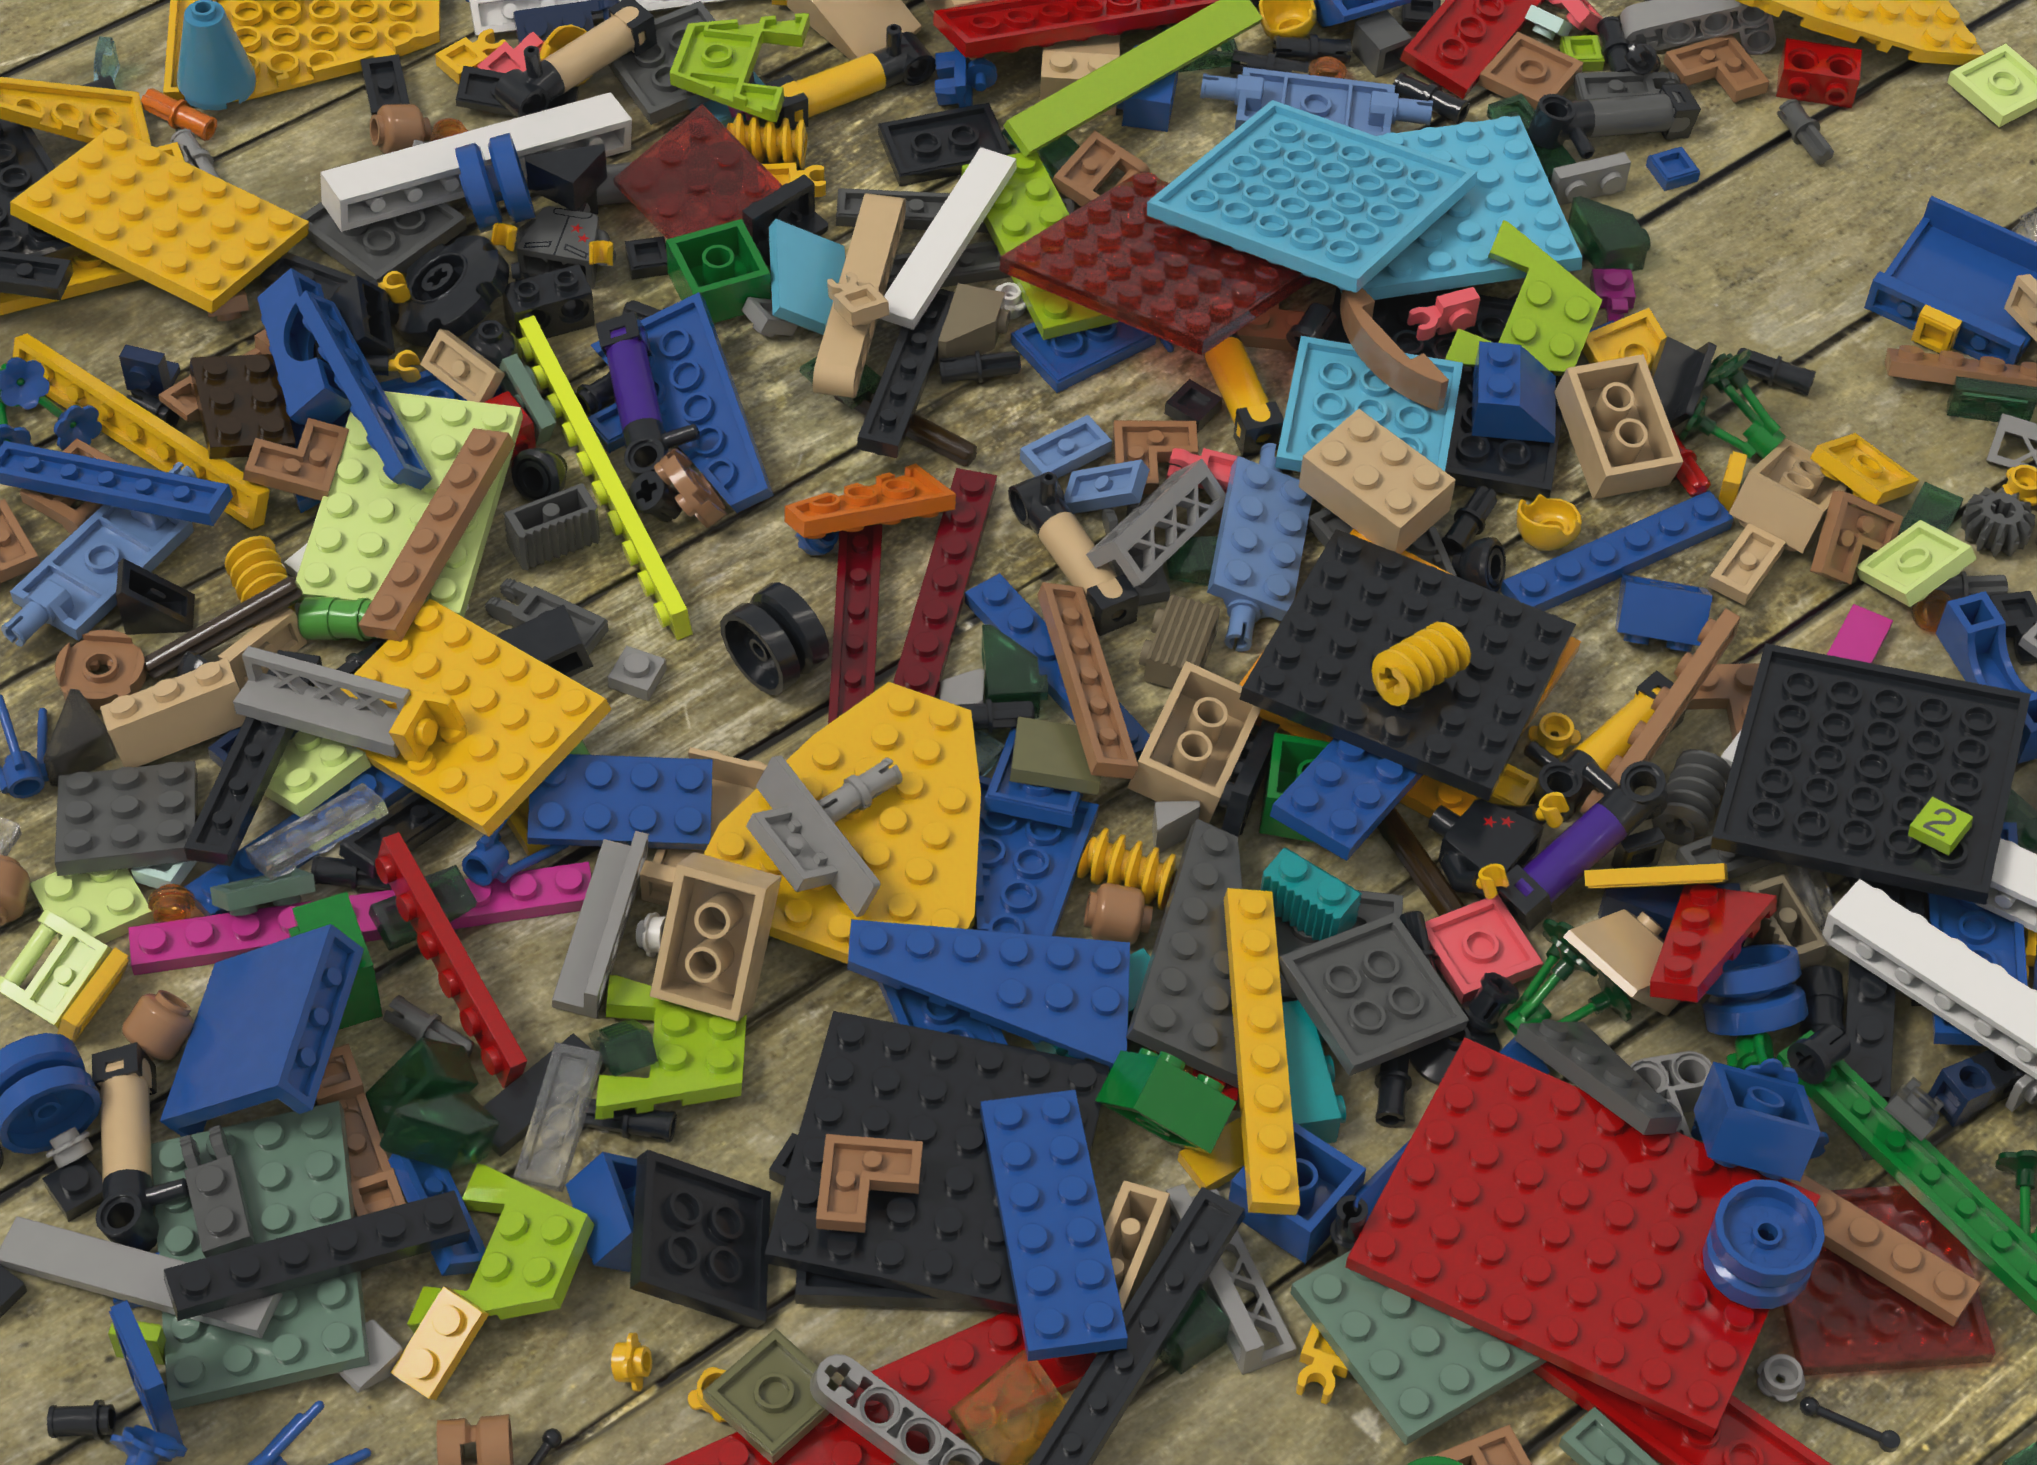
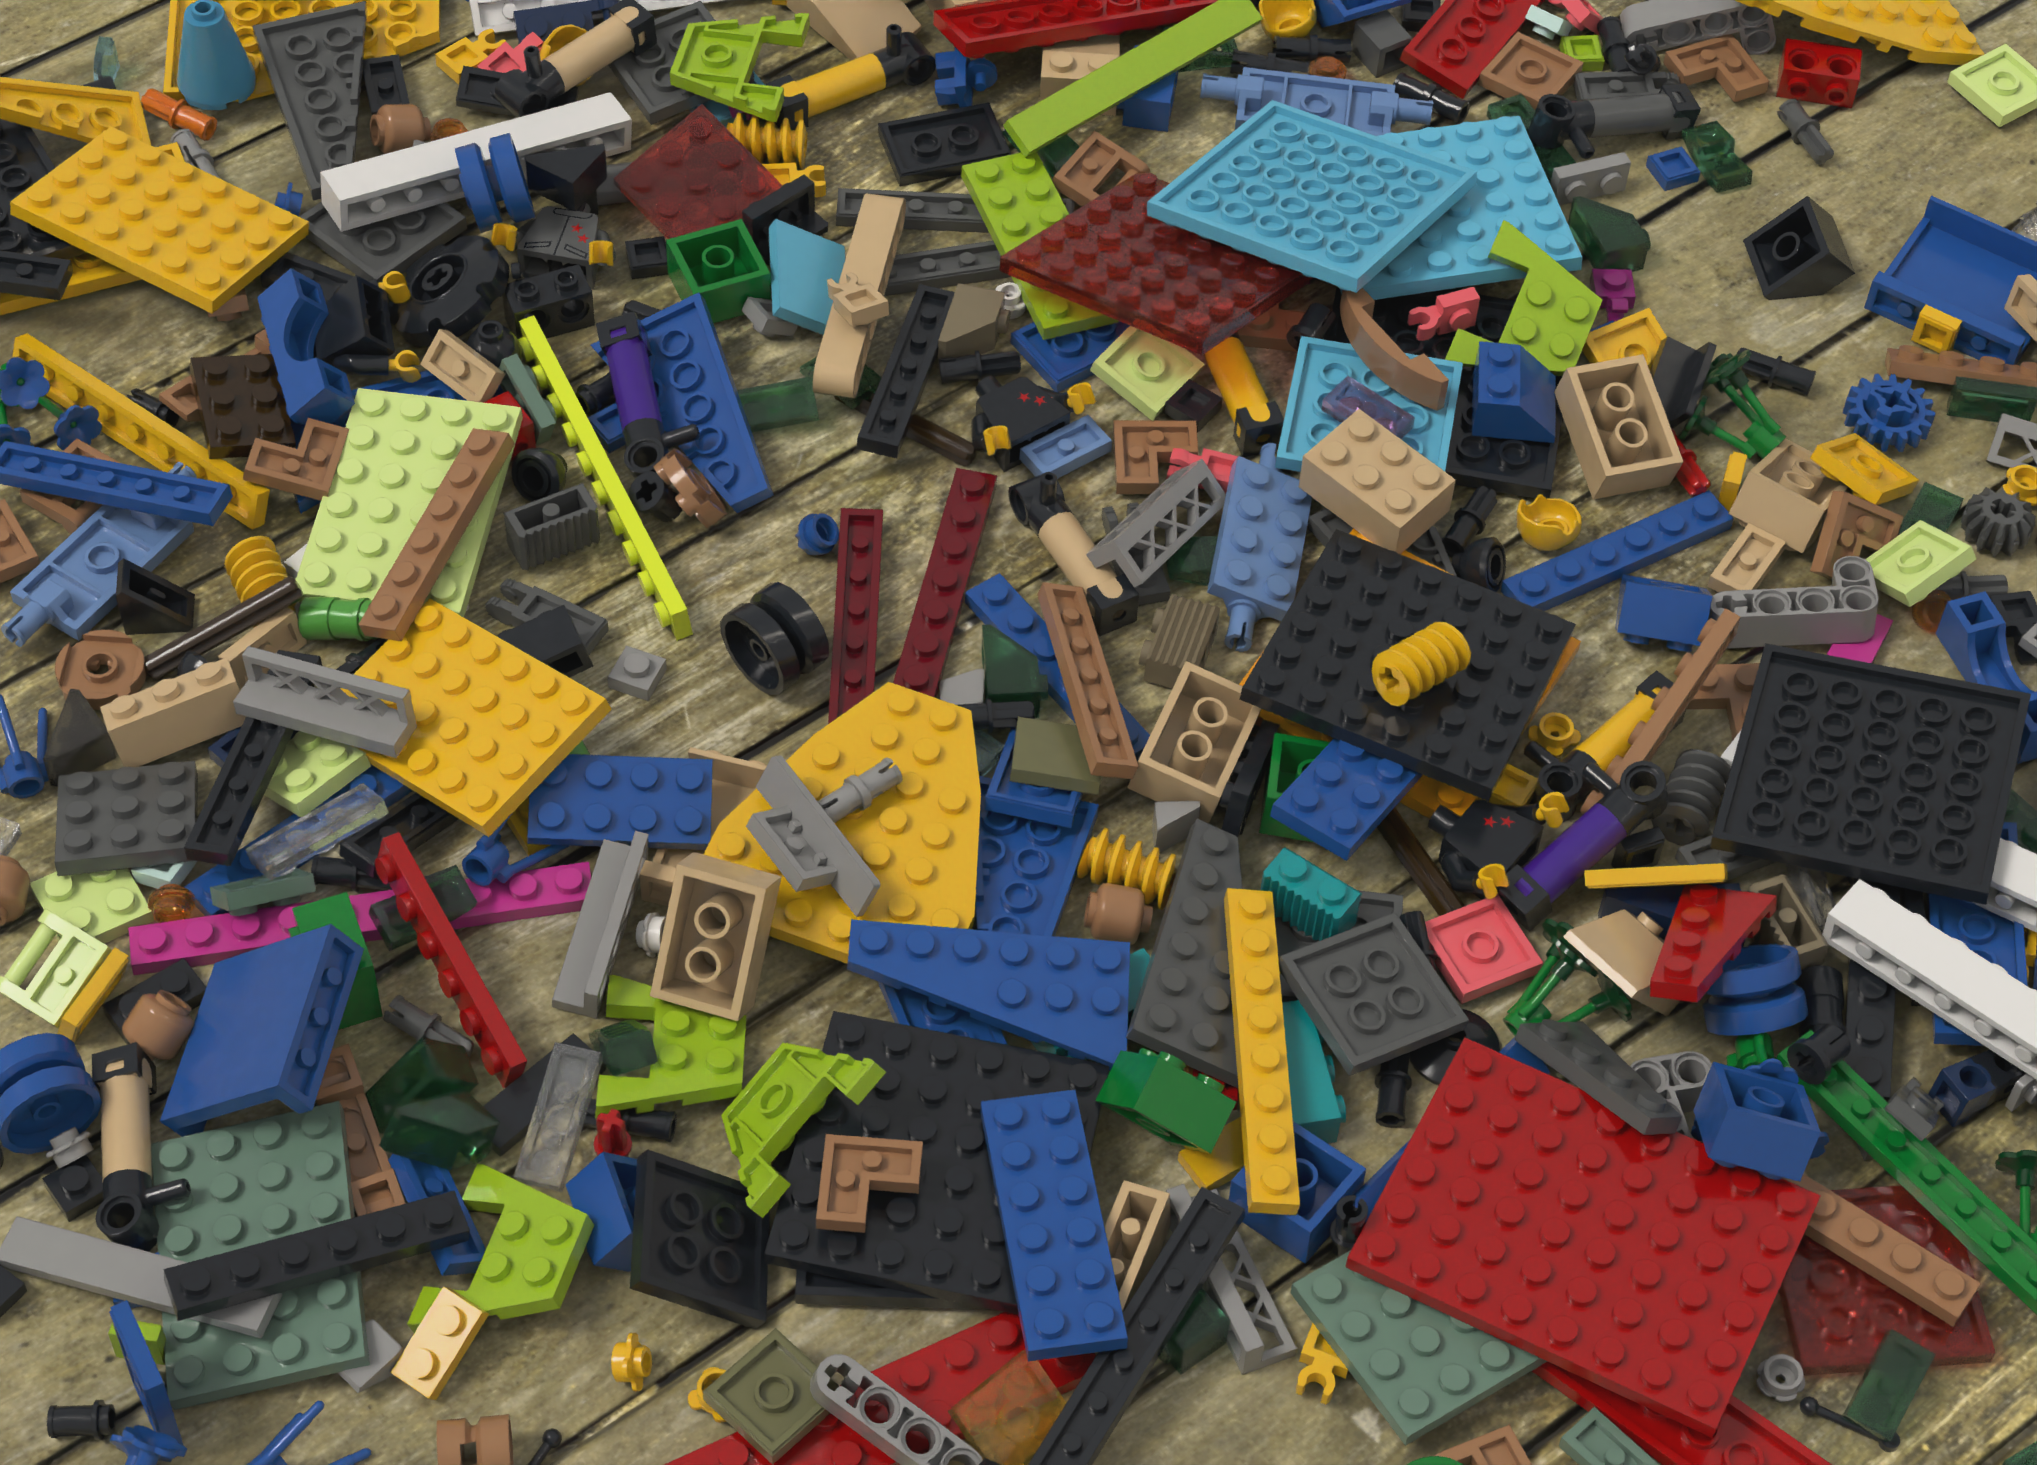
dark blue bracket [119,344,180,397] -> none
dark grey hinge [180,1125,255,1258] -> none
blue plate [295,290,432,490] -> none
yellow bracket [389,690,466,763] -> none
orange wing [784,463,956,539] -> none
white tile [879,147,1017,330] -> none
medium blue plate [1064,459,1150,514] -> none
black bush [1461,972,1520,1034] -> none
blue wheel [1702,1179,1825,1309] -> none
lime tile [1908,797,1973,856] -> none
none -> black plate [102,958,206,1045]
none -> dark grey wing [253,1,367,200]
none -> blue plate [275,182,303,217]
none -> red axle [593,1109,632,1157]
none -> lime wing [721,1042,886,1218]
none -> clear green plate [737,376,819,433]
none -> black torso [971,376,1097,472]
none -> yellowish green plate [1090,314,1205,421]
none -> clear purple plate [1321,376,1415,439]
none -> clear green slope [1682,121,1752,193]
none -> light grey beam [1708,556,1878,648]
none -> black slope [1743,196,1855,300]
none -> clear green plate [1842,1329,1936,1442]
none -> blue gear [1843,374,1935,452]

